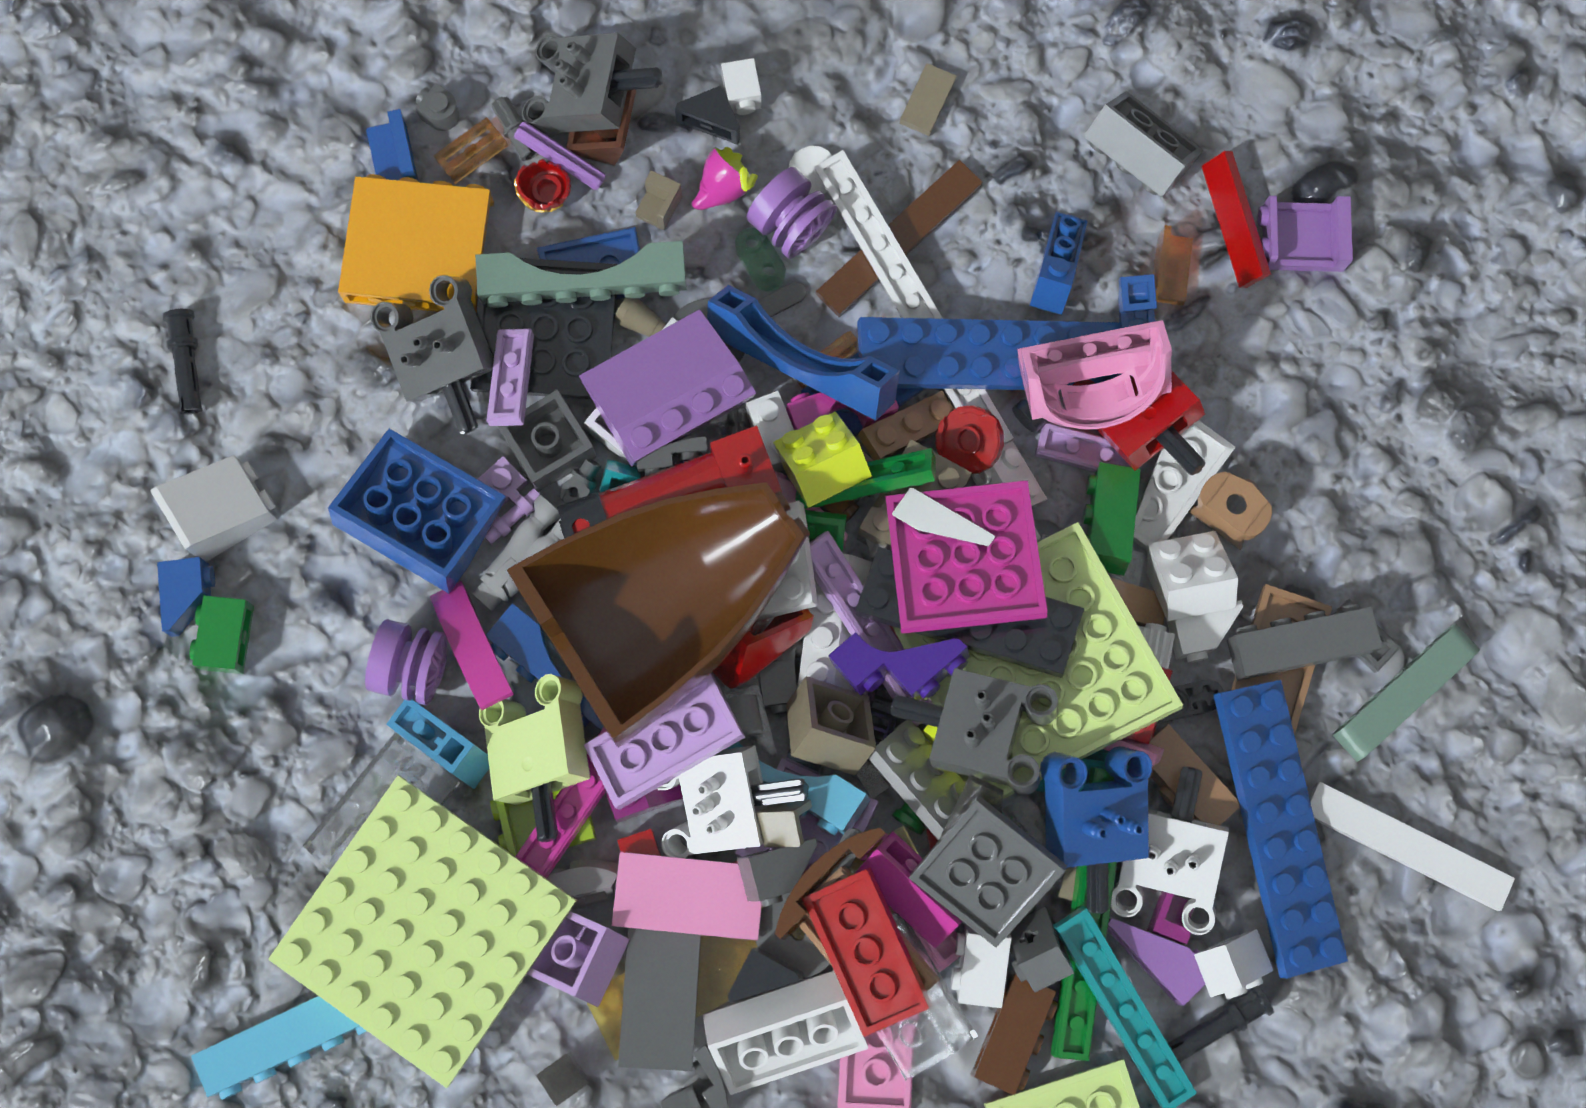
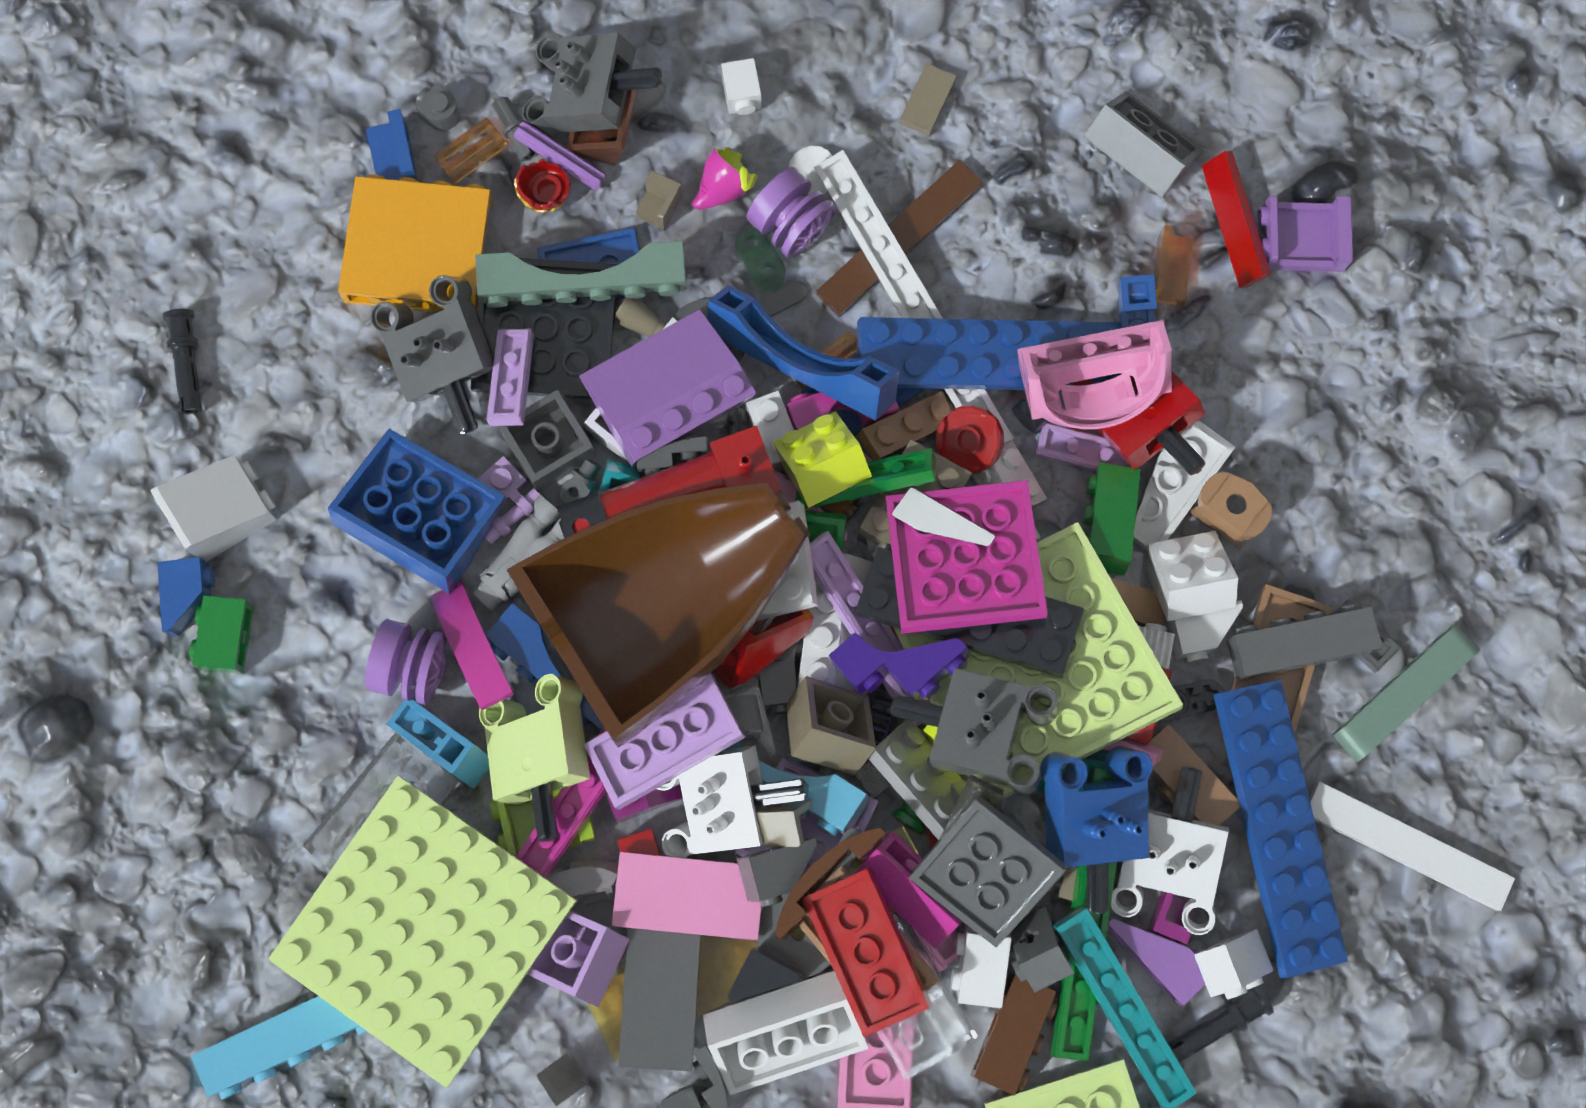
black slope [675,85,740,145] -> none
blue slope [1029,212,1088,315] -> none

